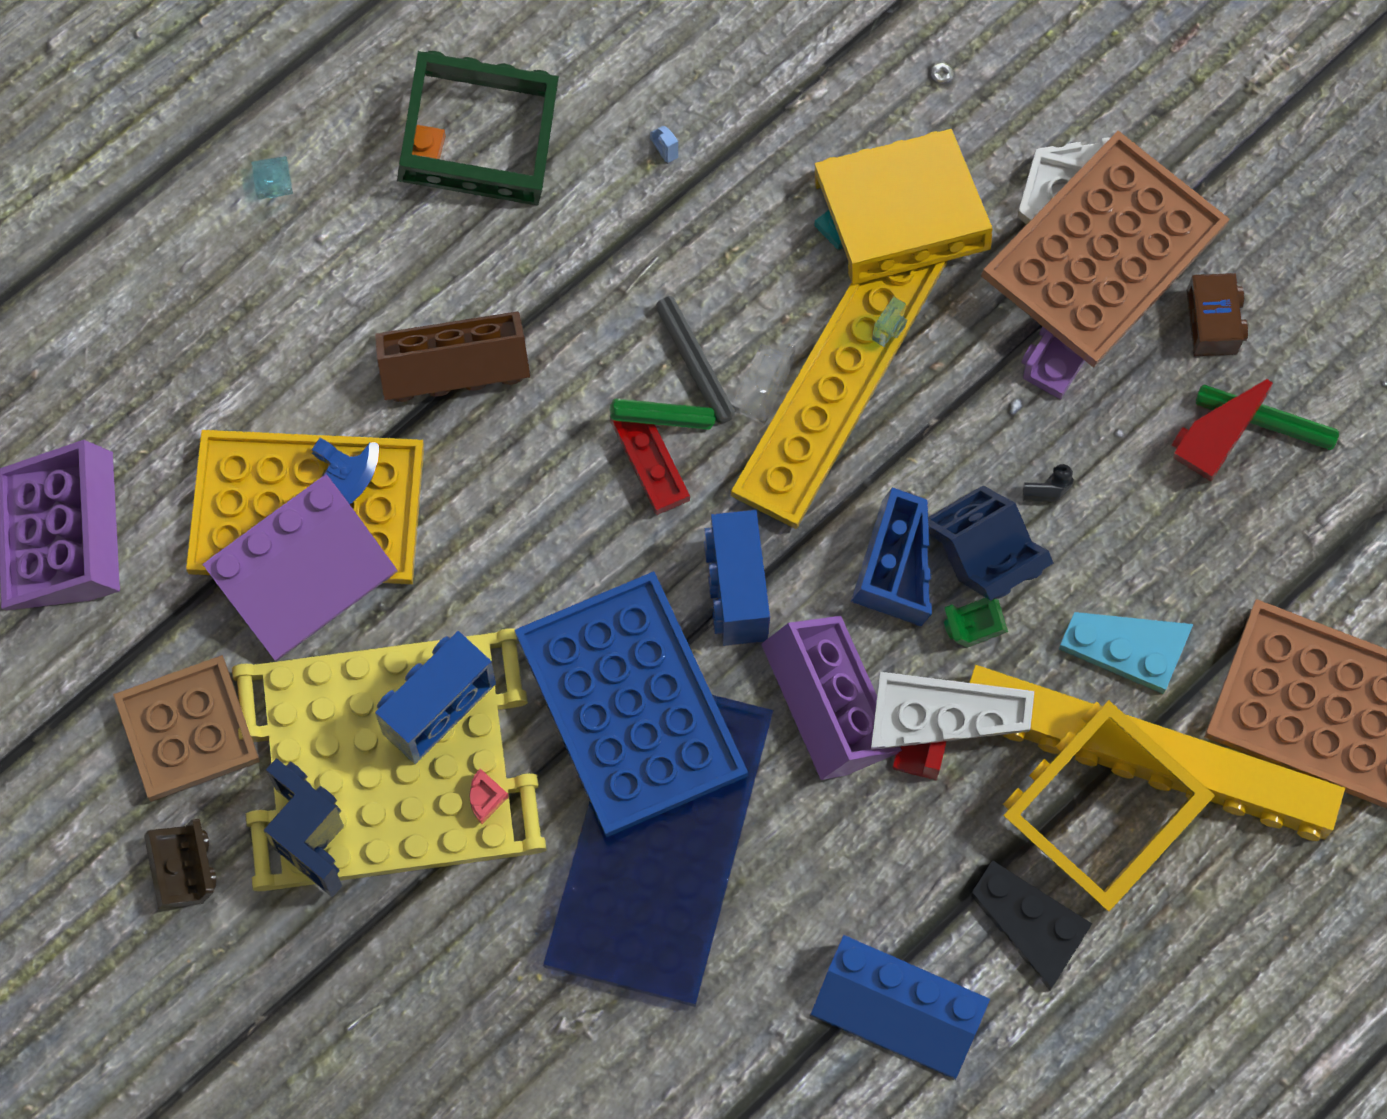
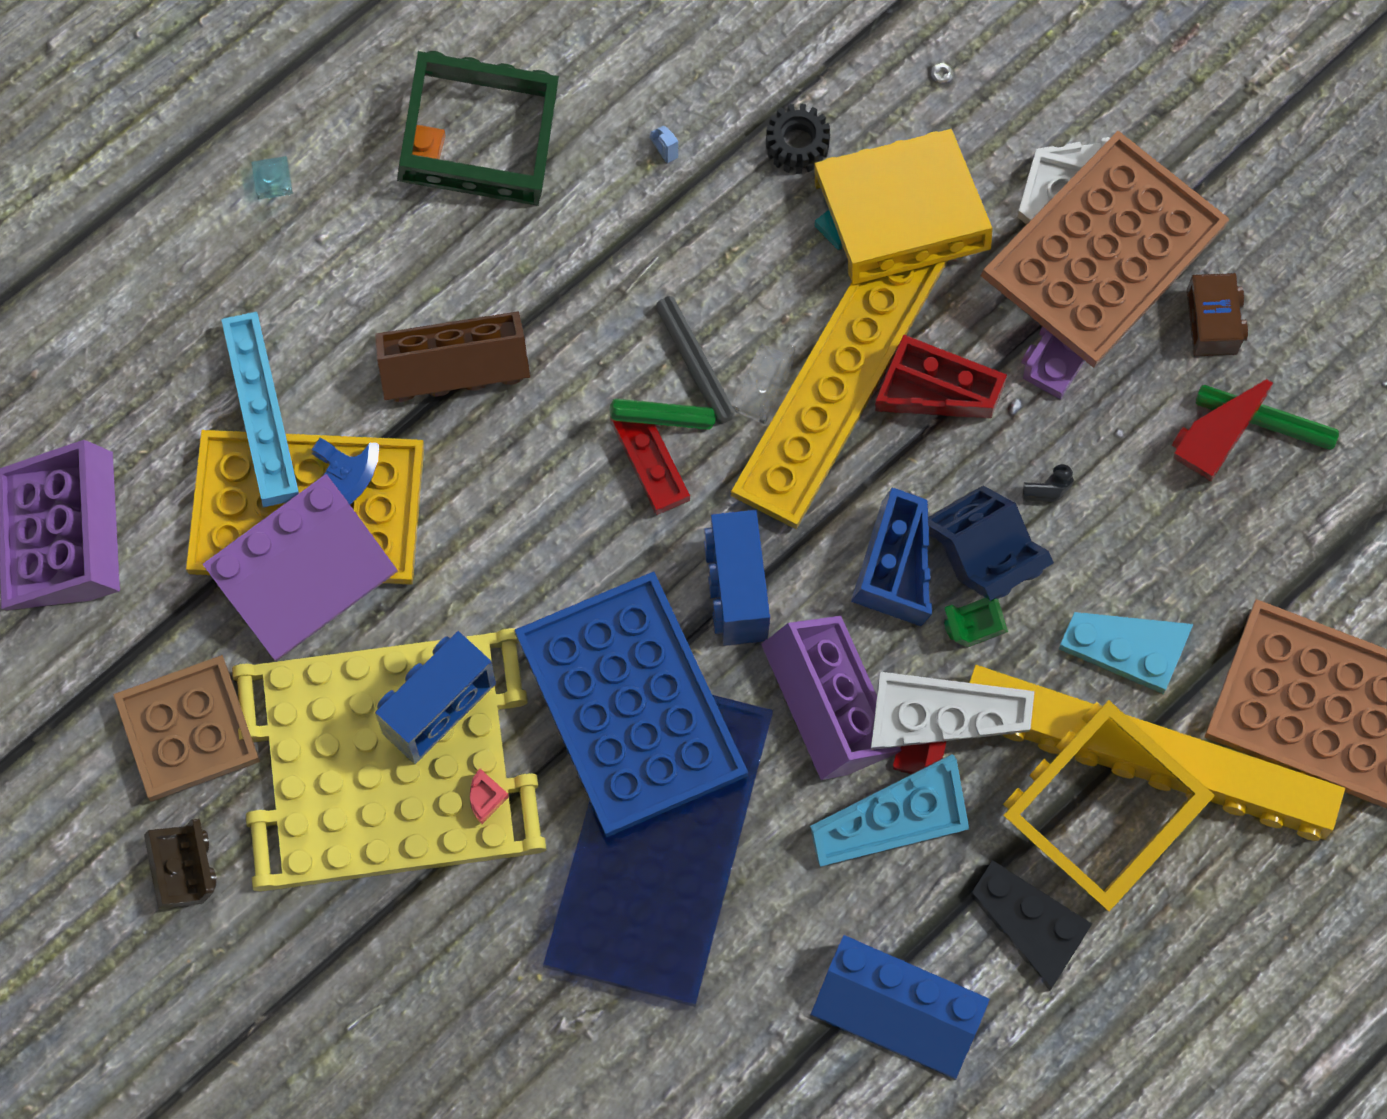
dark blue bracket [264,758,344,897] -> none
clear light blue plate [872,296,907,347] -> none
none -> medium azure plate [221,312,299,507]
none -> black tyre [765,104,830,174]
none -> medium azure wing [810,754,969,867]
none -> red wedge [875,334,1007,419]

